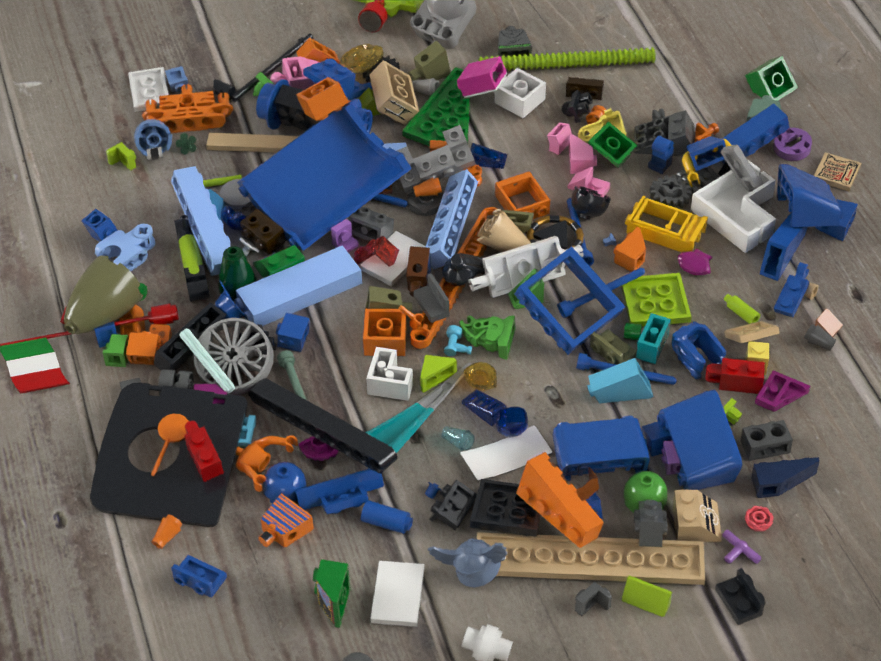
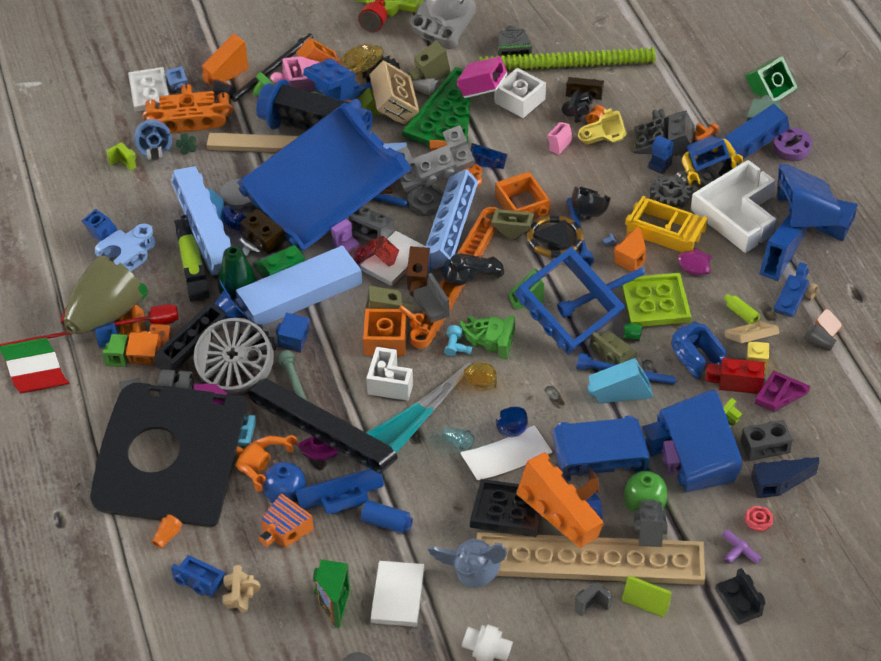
orange piece [151,413,188,476] -> none
light aqua axle [180,328,235,394] -> none
red brick [184,421,224,482] -> none
lime bar [203,175,242,187] -> none
orange brick [296,77,349,121] -> none
orange cone [413,177,442,197] -> none
lime slope [420,355,457,393] -> none
blue piece [425,482,442,499] -> none
black bracket [429,479,477,530] -> none
clear blue slope [462,389,507,426] -> none
white plate [468,236,584,298] -> none
tan cone [477,209,531,252] -> none
bright pink slope [568,166,610,197] -> none
bright pink slope [569,134,597,174] -> none
green slope [588,121,637,168] -> none
teal brick [636,313,671,364] -> none
tan slope [673,490,722,542] -> none
light grey hinge [721,144,763,192] -> none
tan tile [814,152,861,192] -> none
none -> orange slope [202,33,249,87]
none -> tan hips [222,565,260,613]

